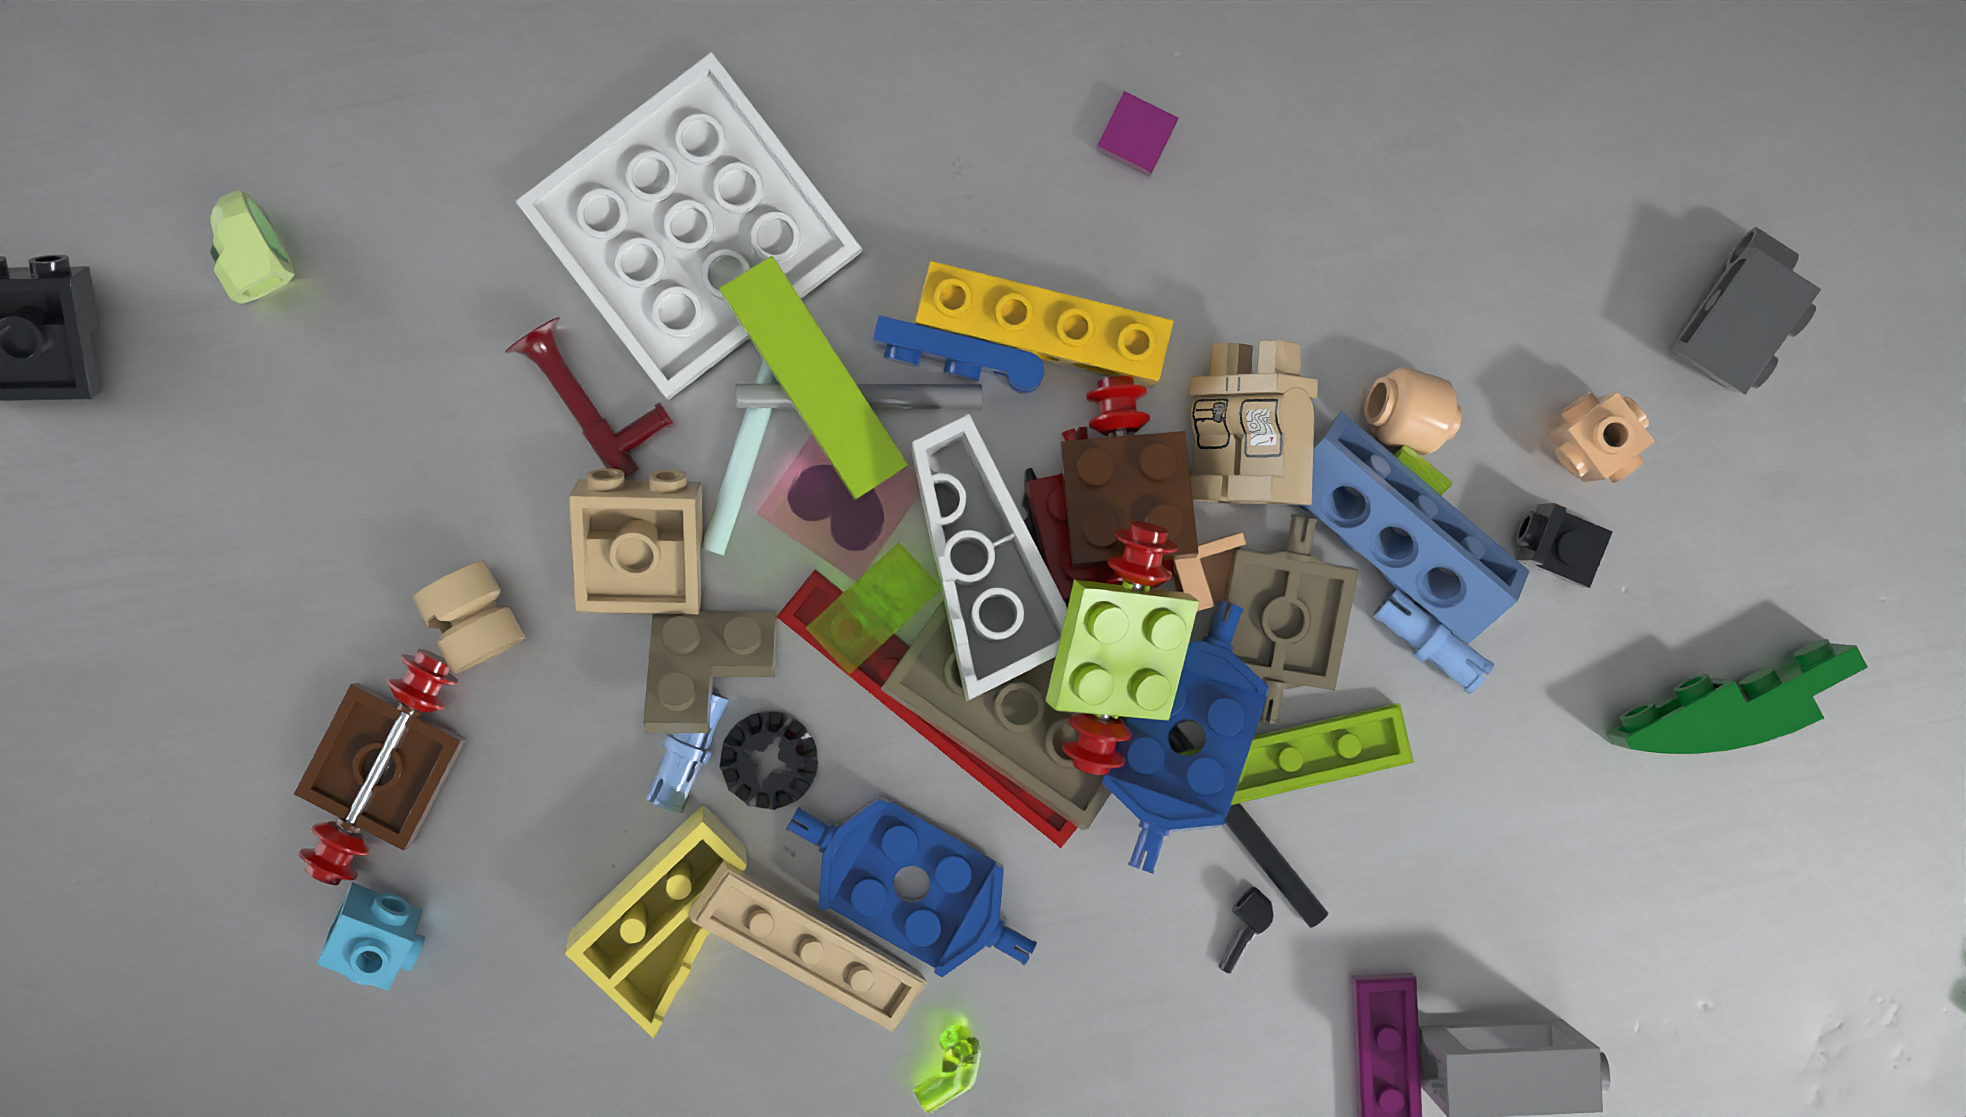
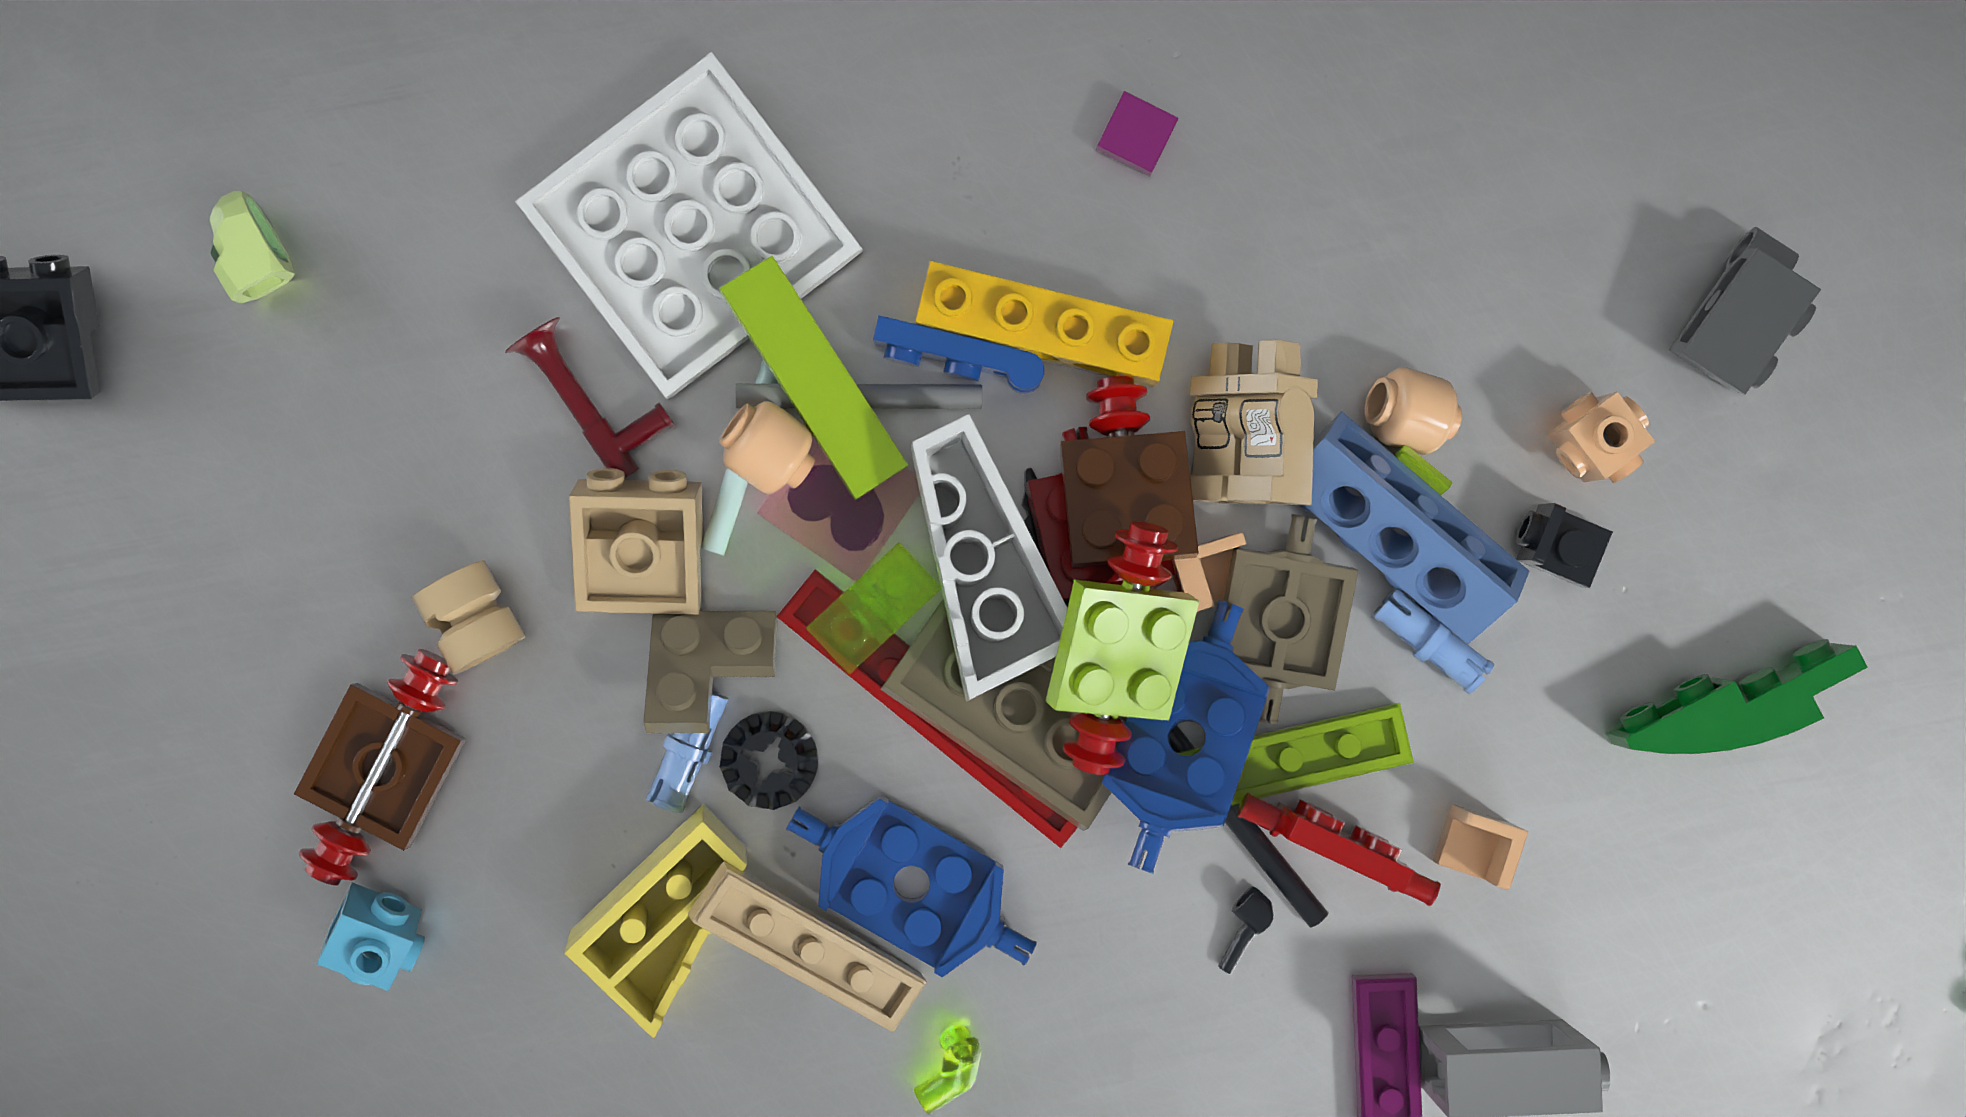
none -> light nougat head [719,401,815,494]
none -> red plate [1237,792,1441,906]
none -> light nougat panel [1433,804,1529,890]

